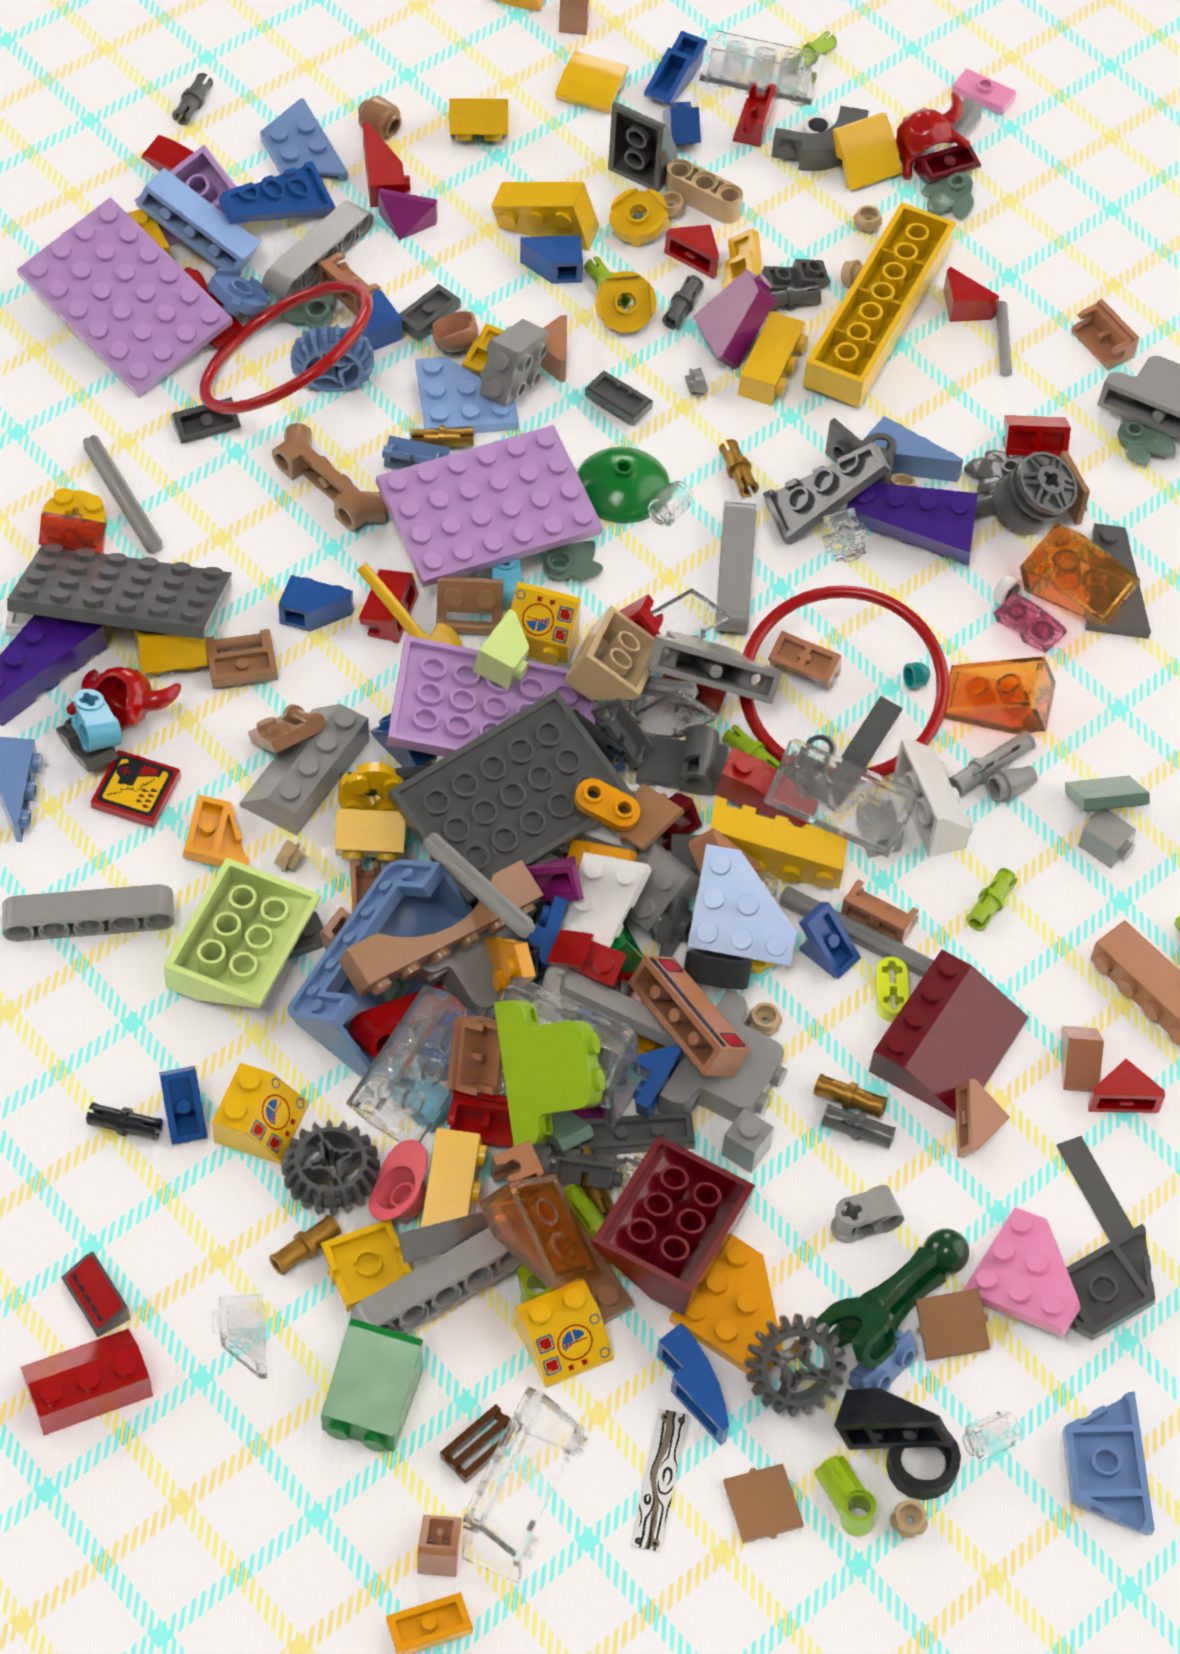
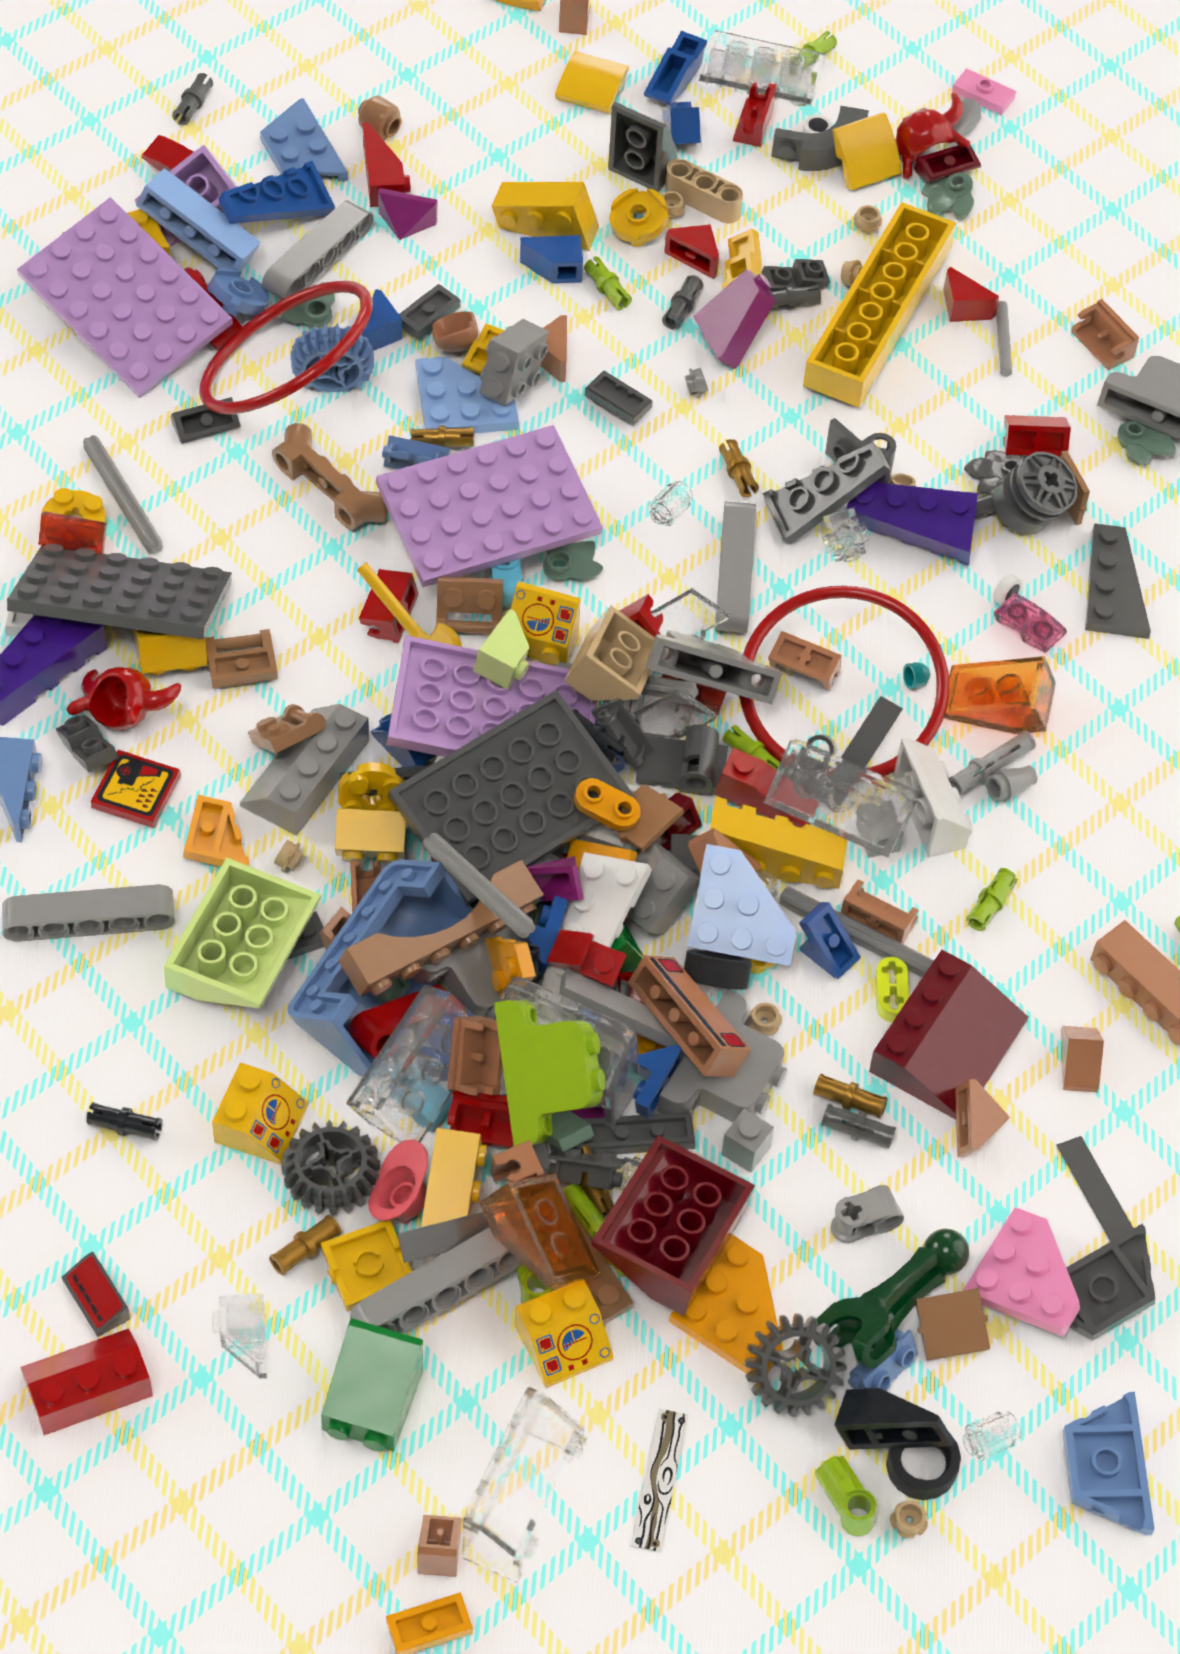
medium azure piece [71,689,122,752] -> none
blue slope [159,1065,208,1145] -> none
blue slope [278,575,354,632] -> none
nougat hinge [318,252,381,316] -> none
reddish brown tile [440,1404,522,1484] -> none
yellow slope [449,98,508,141] -> none
green dish [577,446,670,524] -> none
yellow plate [595,271,657,333] -> none
dark grey plate [651,895,693,957] -> none
blue slope [657,1322,729,1446] -> none
medium nougat piece [723,1463,804,1544] -> none
yellow brick [738,311,808,406] -> none
medium blue slope [864,416,963,482] -> none
clear orange slope [1020,523,1141,627] -> none
tile [1065,775,1150,812] -> none
light grey brick [1078,809,1136,869] -> none
red slope [1088,1058,1165,1113] -> none

